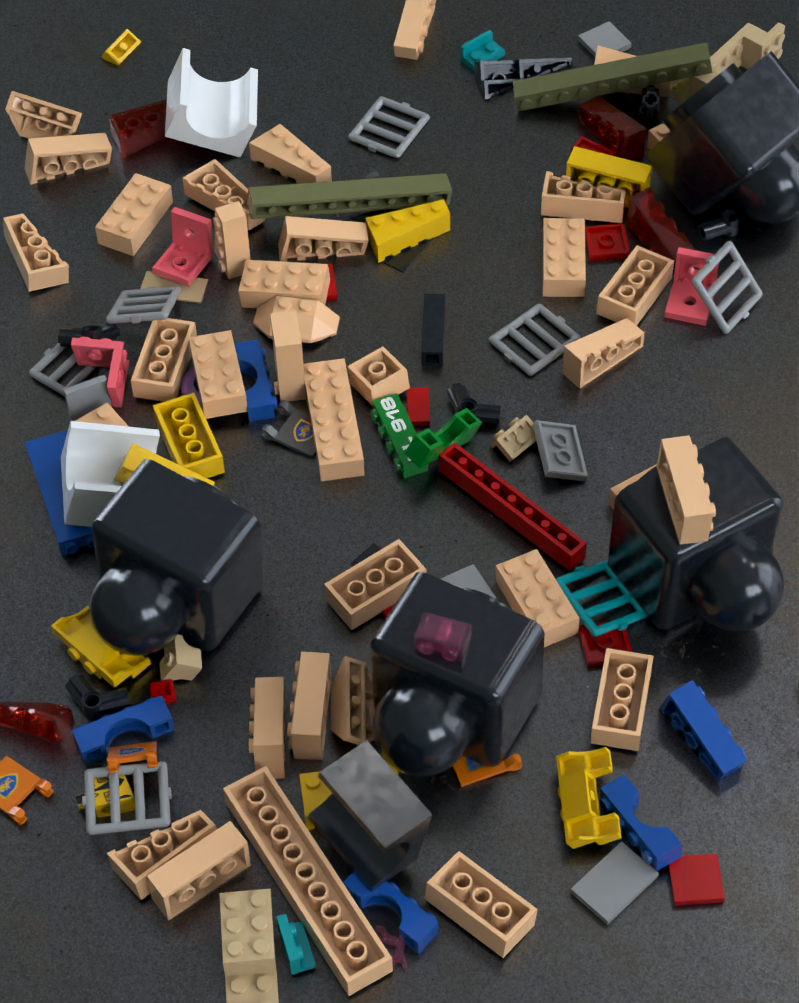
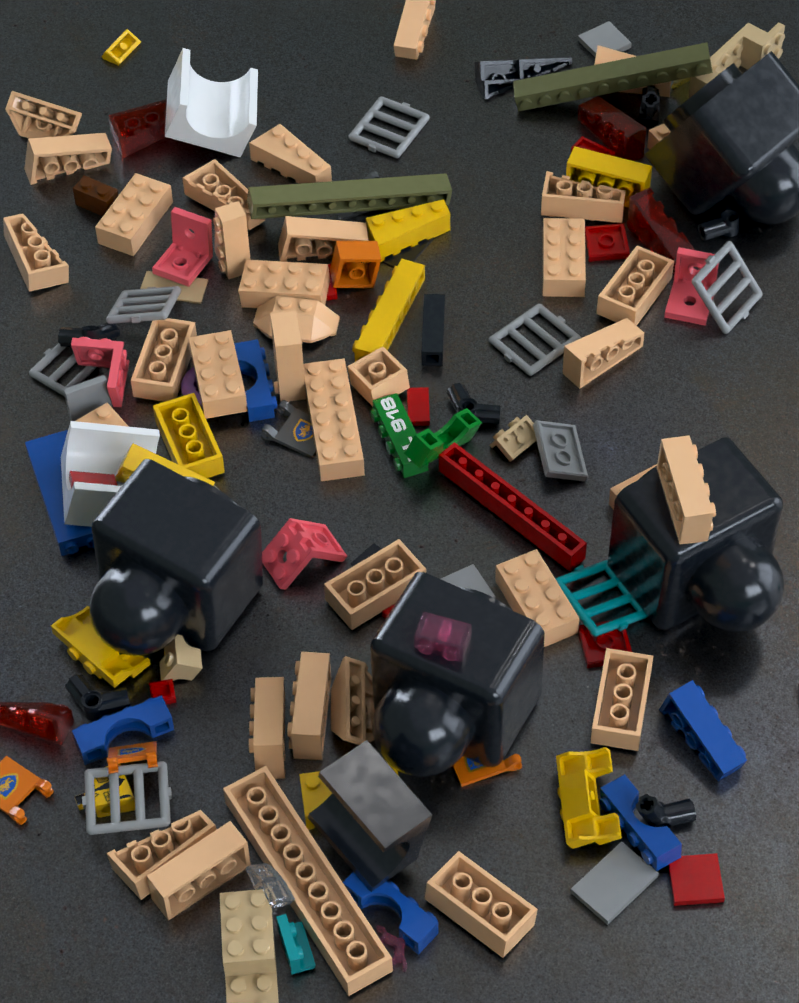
teal bracket [461,30,505,72] -> none
none -> red tile [69,471,118,489]
none -> reddish brown brick [73,175,119,216]
none -> clear slope [246,863,295,908]
none -> coral bracket [262,518,347,590]
none -> orange brick [330,241,381,288]
none -> yellow brick [352,259,425,362]
none -> black piece [636,794,696,829]

